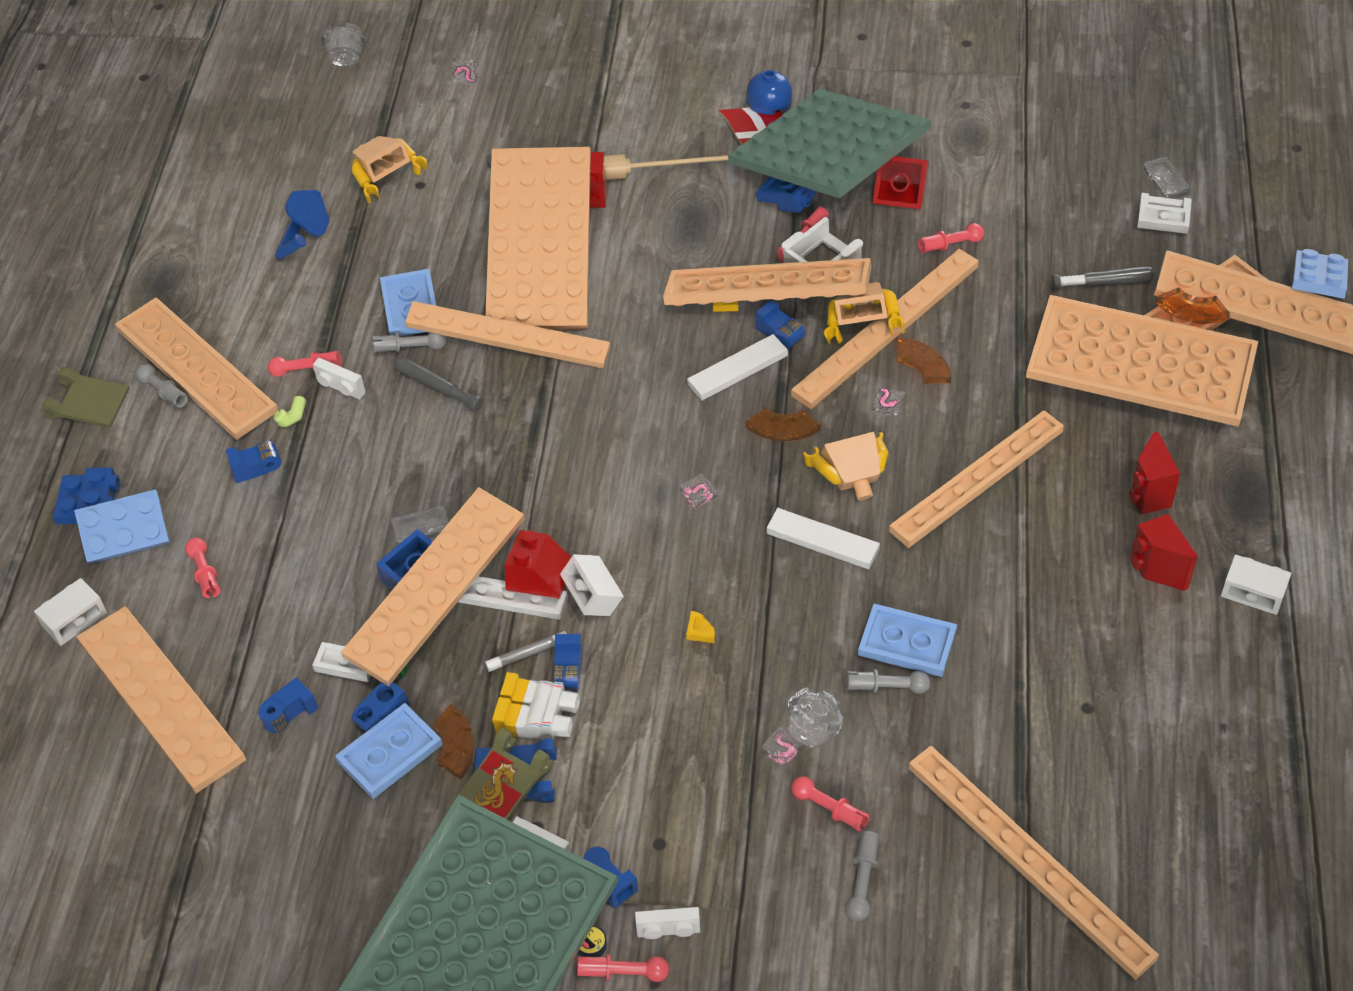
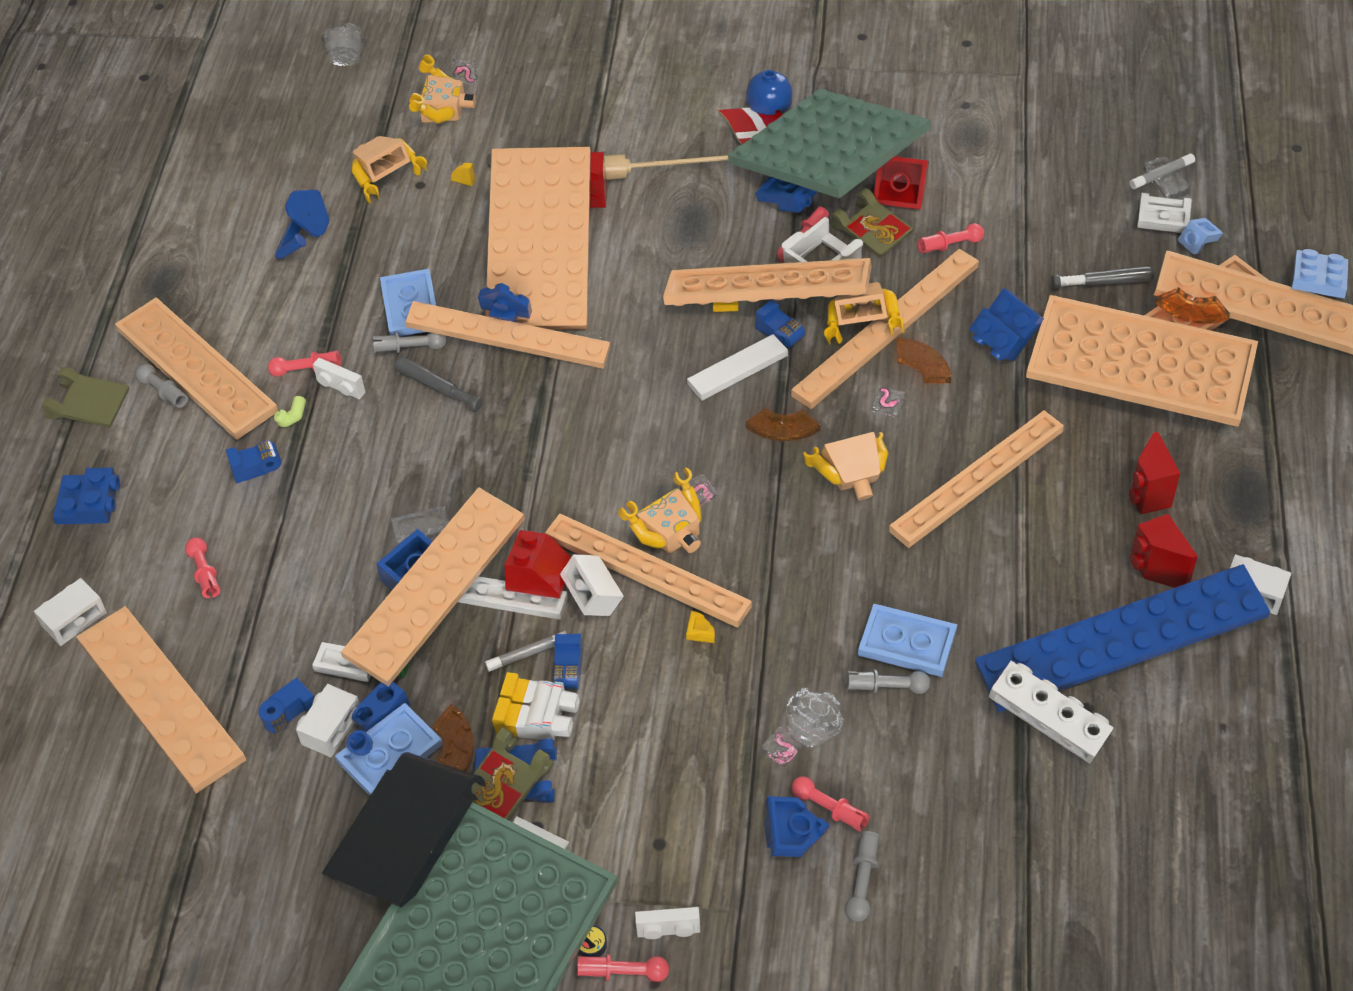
light blue plate [74,489,170,564] -> none
blue leg [583,846,639,909] -> none
white tile [767,508,880,569] -> none
light nougat plate [909,746,1159,980] -> none
none -> white brick [296,684,359,757]
none -> black piece [322,752,486,908]
none -> blue hinge [347,730,373,756]
none -> torso [409,54,476,124]
none -> yellow tile [451,163,476,186]
none -> blue plate [478,283,532,322]
none -> light nougat plate [545,514,752,628]
none -> torso [618,467,702,553]
none -> blue plate [764,796,830,857]
none -> olive flag [830,188,913,258]
none -> blue plate [969,288,1044,361]
none -> blue plate [975,564,1270,712]
none -> white brick [989,661,1113,764]
none -> light grey bar [1130,153,1195,189]
none -> light blue bracket [1178,218,1223,255]

